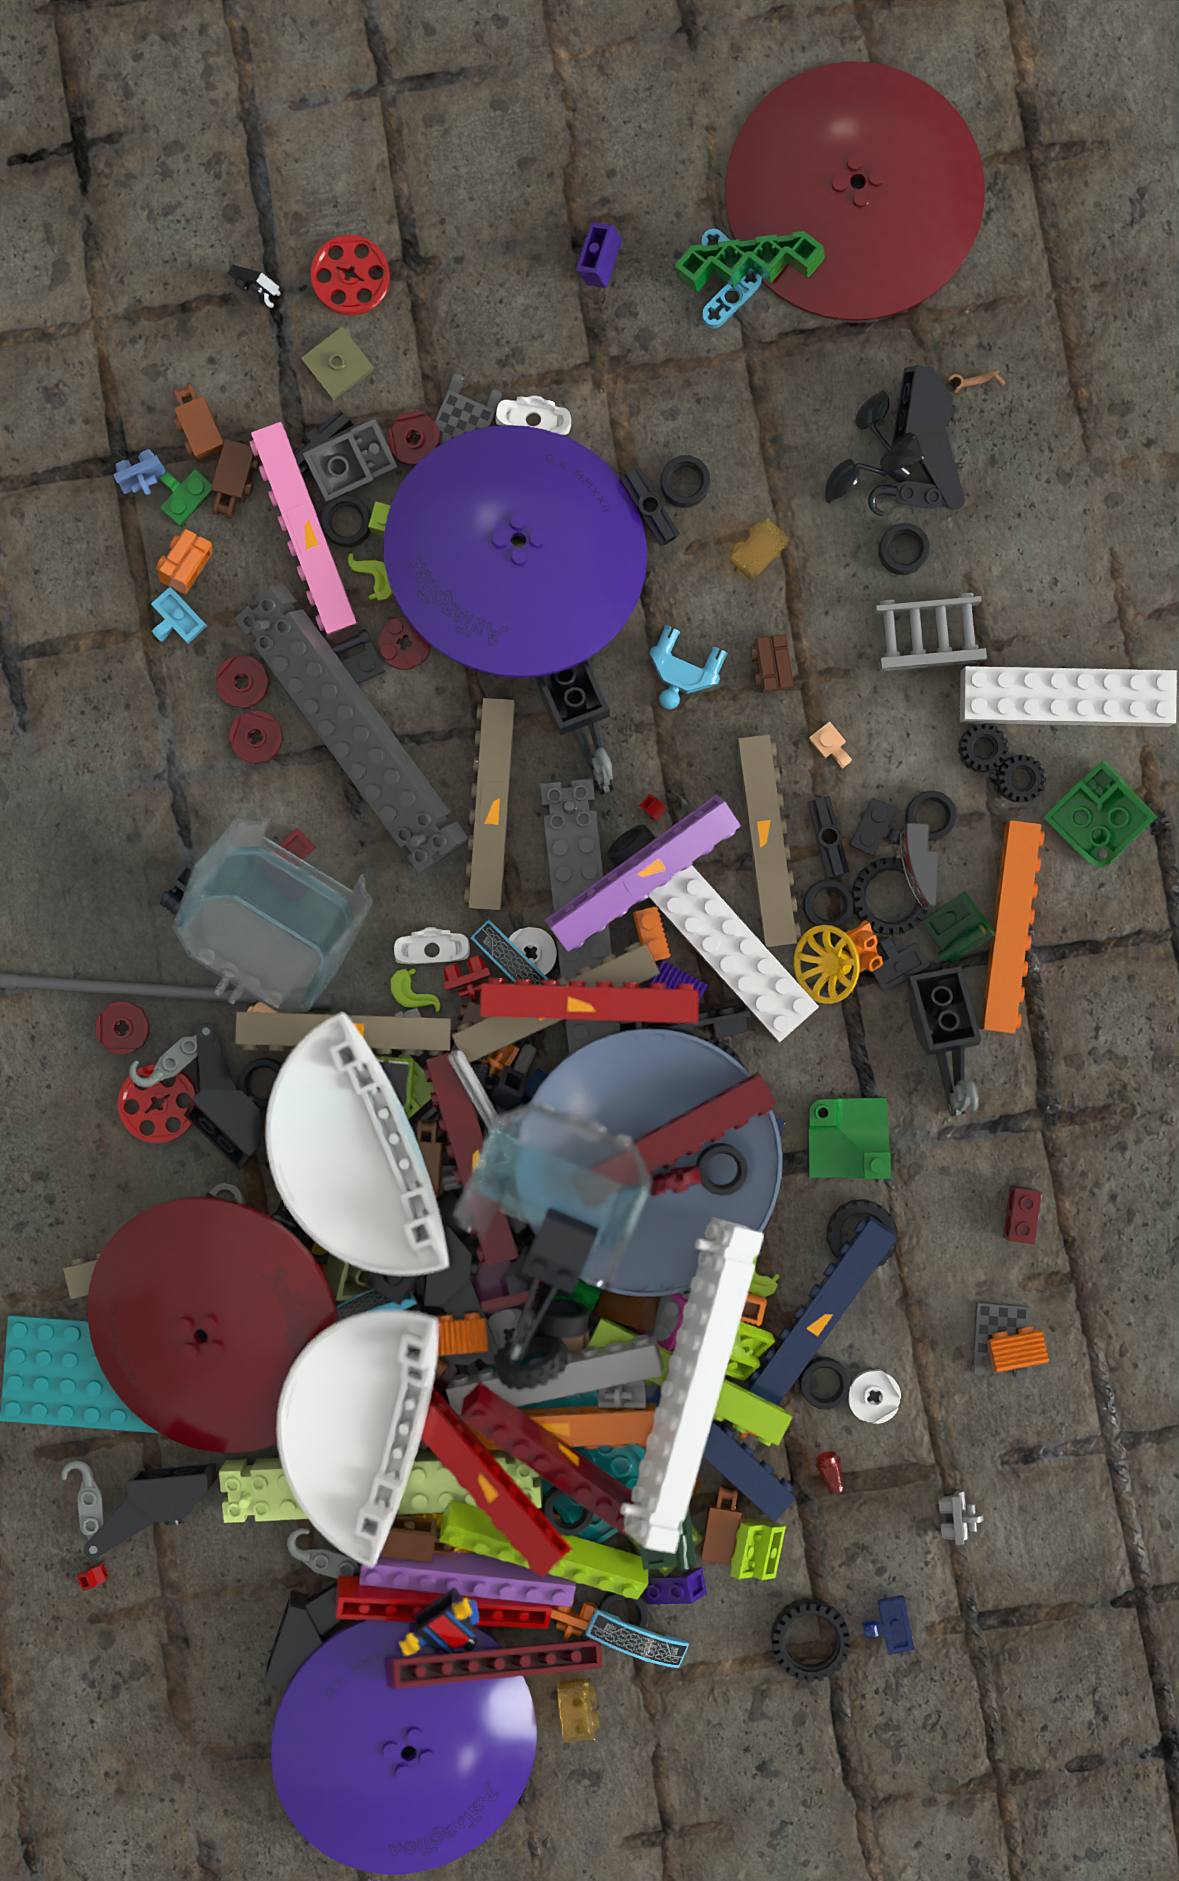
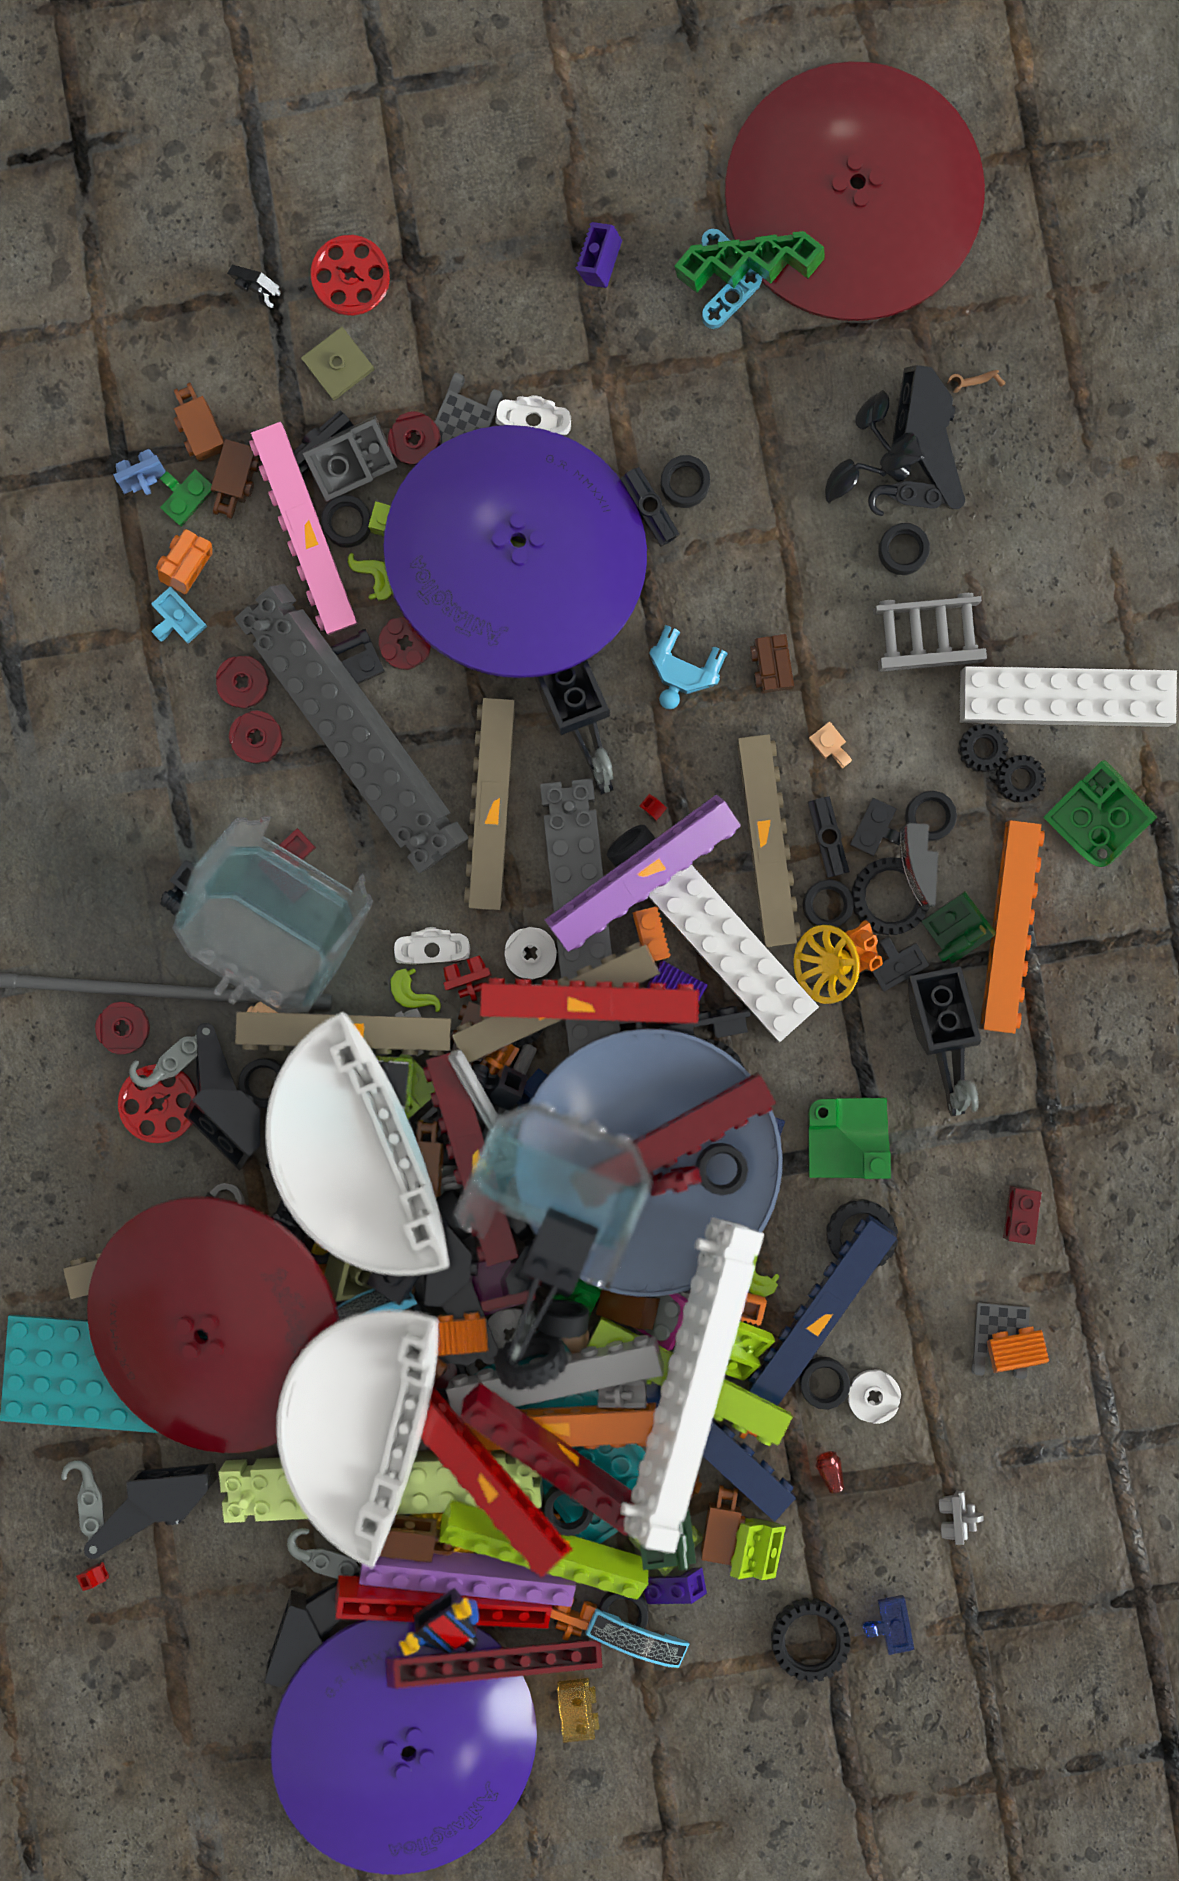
black slope [471,920,549,985] -> none
clear yellow brick [730,518,790,582] -> none

